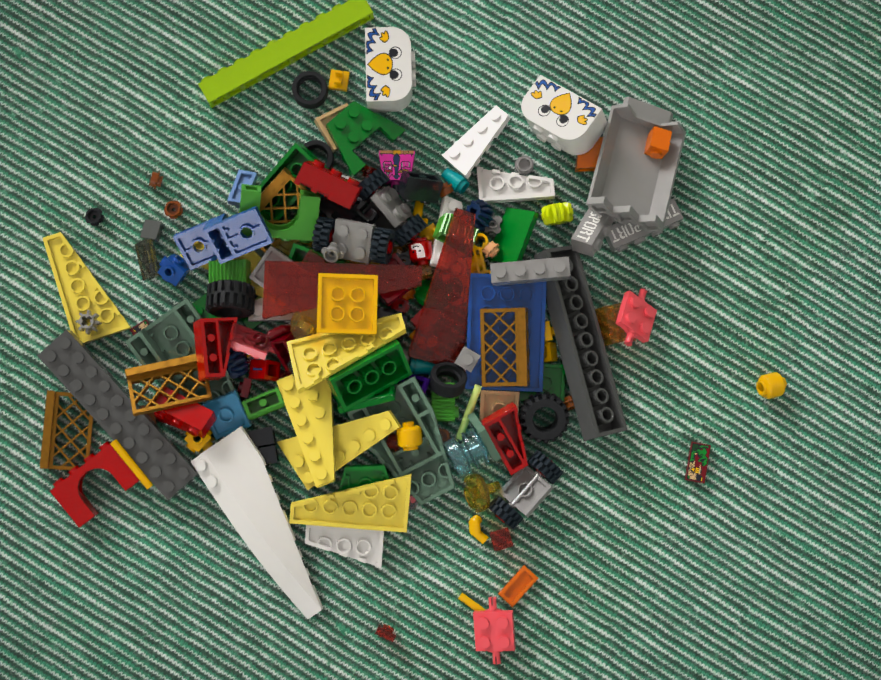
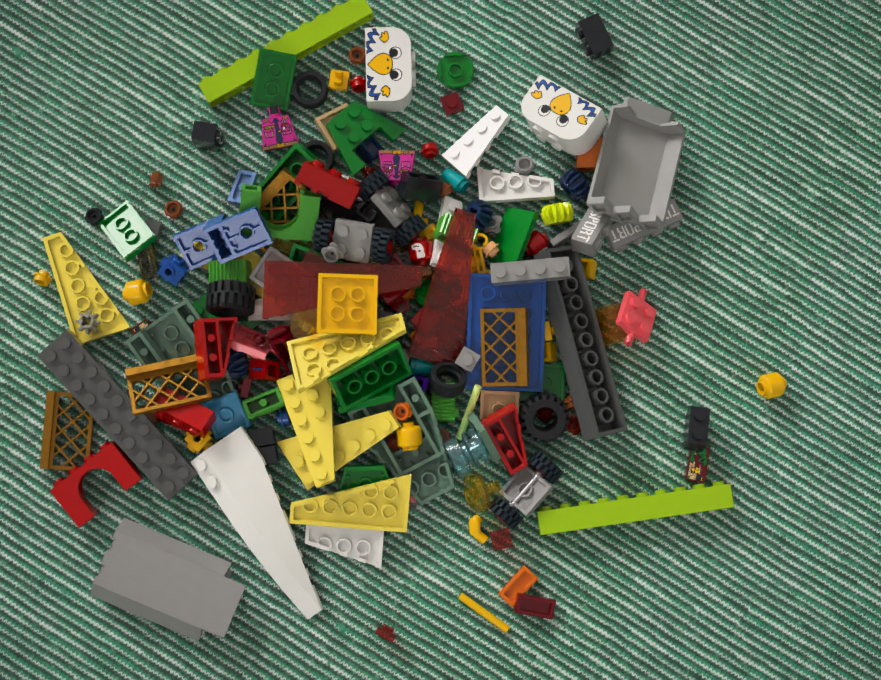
yellow bar [110,439,153,490] -> none
coral plate [473,597,516,664] -> none
orange brick [644,126,672,159] -> none
none -> yellow plate [33,270,52,287]
none -> light grey panel [90,518,246,641]
none -> tile [97,200,158,262]
none -> yellow head [122,279,153,306]
none -> black brick [191,121,225,152]
none -> green tile [250,48,298,111]
none -> torso [262,106,299,152]
none -> blue plate [277,408,291,427]
none -> dark orange plate [348,47,366,65]
none -> red plate [349,76,366,93]
none -> dark blue slope [356,136,385,165]
none -> orange plate [393,402,412,421]
none -> red plate [421,142,439,159]
none -> green tile [437,52,474,90]
none -> dark red plate [440,91,464,117]
none -> dark red tile [513,592,556,620]
none -> red head [525,230,550,258]
none -> clear red plate [536,407,554,423]
none -> lime brick [536,481,734,535]
none -> light grey tile [549,220,581,248]
none -> dark blue gear [559,169,590,202]
none -> clear red plate [567,416,581,435]
none -> black brick [575,13,614,60]
none -> yellow slope [581,258,597,280]
none -> black brick [683,406,710,452]

